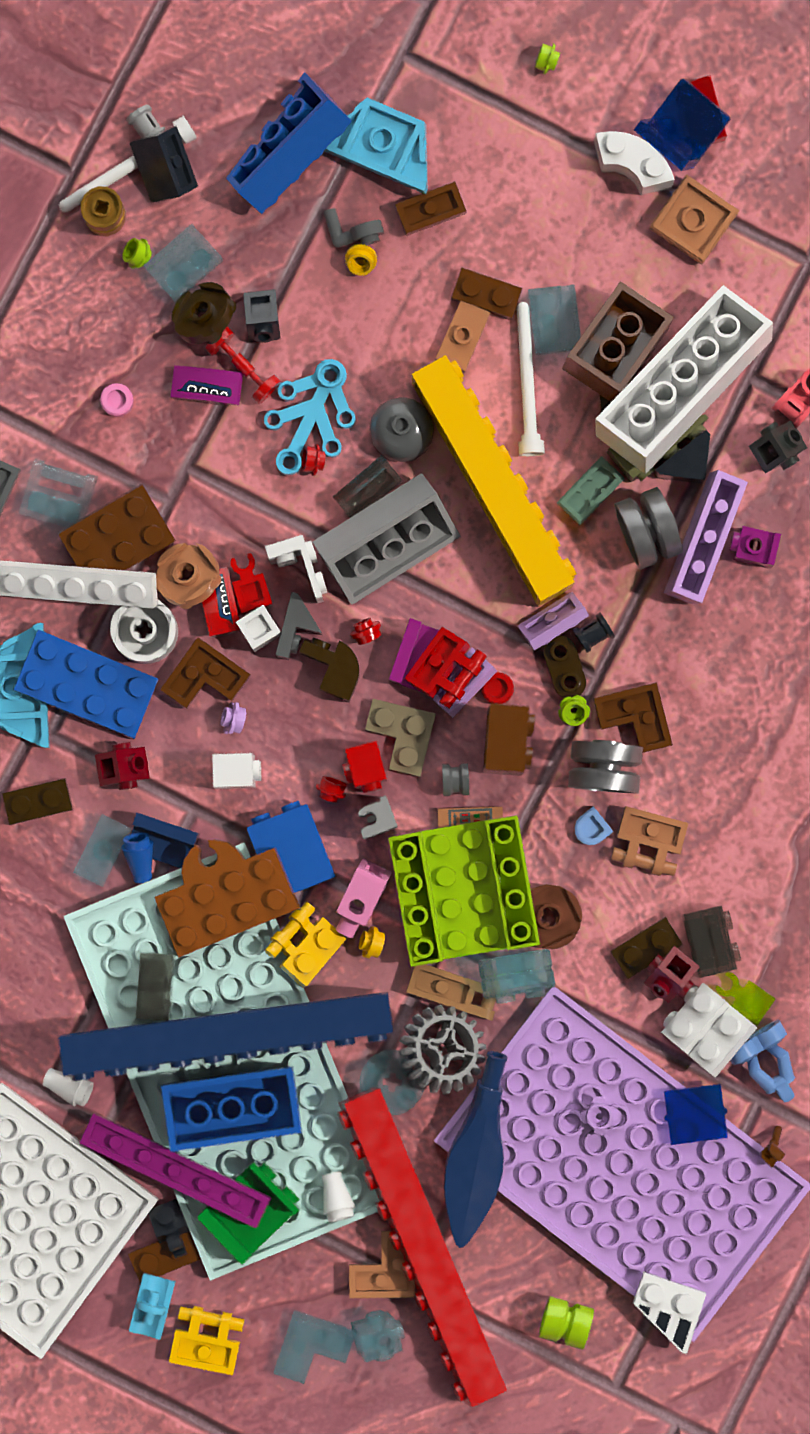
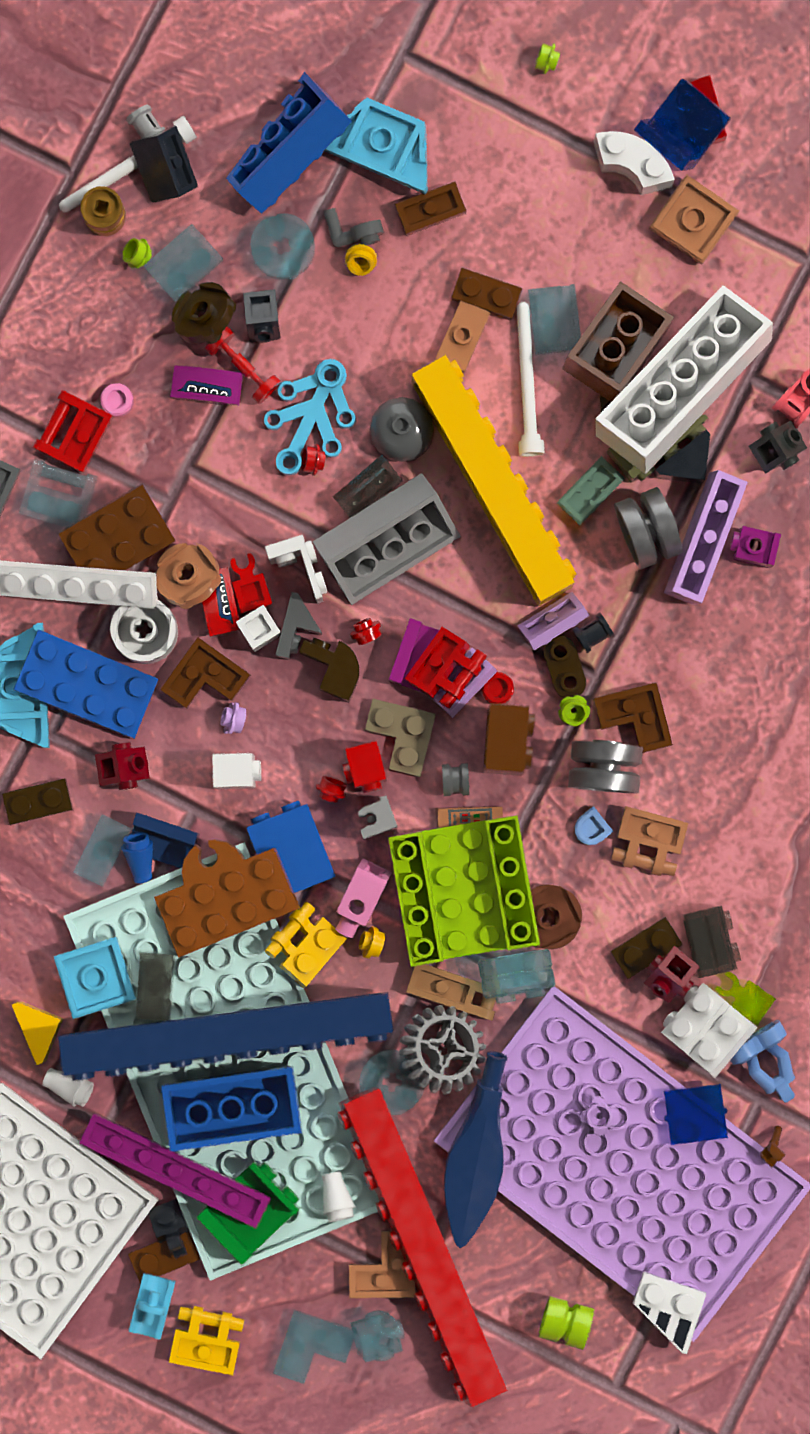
none -> yellow slope [12,1001,64,1065]
none -> red plate [32,390,113,474]
none -> medium azure plate [54,937,136,1019]
none -> clear light blue plate [250,213,315,279]

